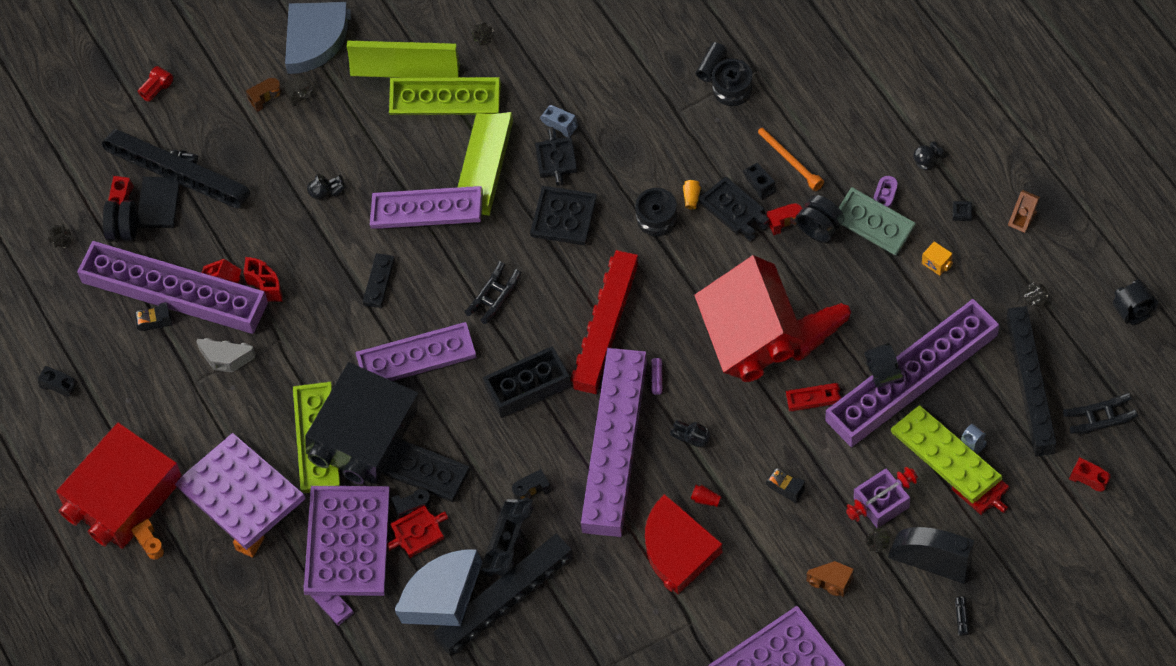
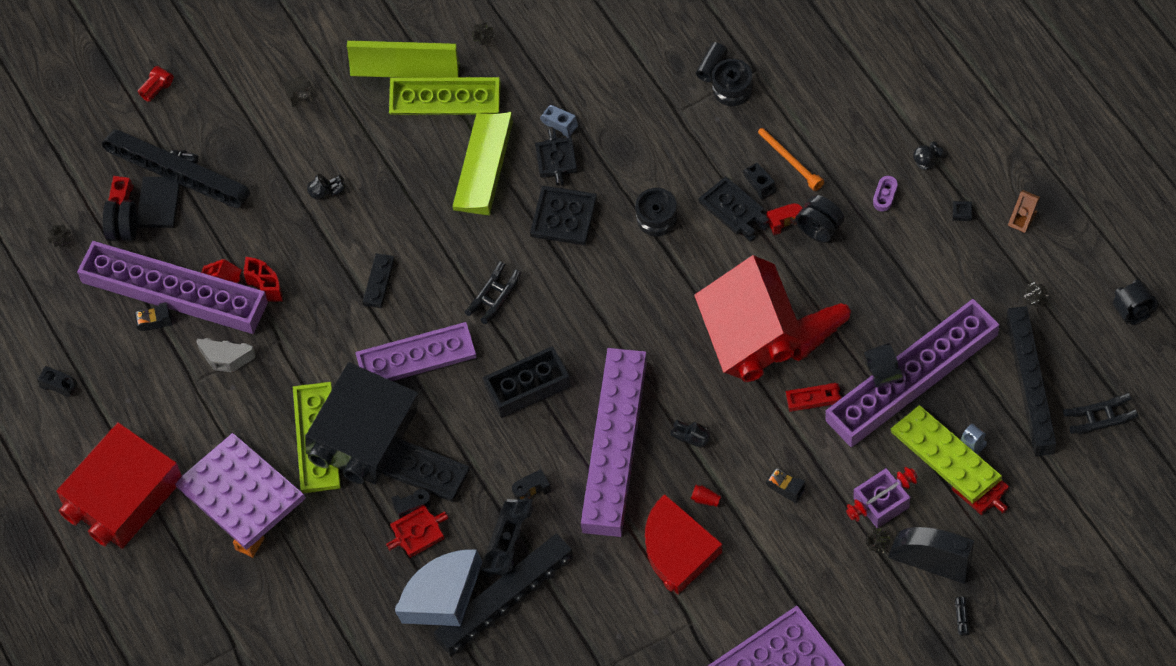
orange leg [131,519,164,560] -> none
reddish brown leg [246,78,281,112] -> none
sand blue brick [285,2,351,74] -> none
medium lavender plate [303,585,354,626] -> none
medium lavender plate [304,486,390,596] -> none
medium lavender plate [370,186,483,229] -> none
red brick [571,250,639,394] -> none
medium lavender axle [652,358,662,395] -> none
light orange cone [683,180,701,209] -> none
dark orange slope [807,561,854,597] -> none
sand green tile [839,187,916,257] -> none
light orange brick [922,241,953,276] -> none
red leg [1069,457,1111,492] -> none

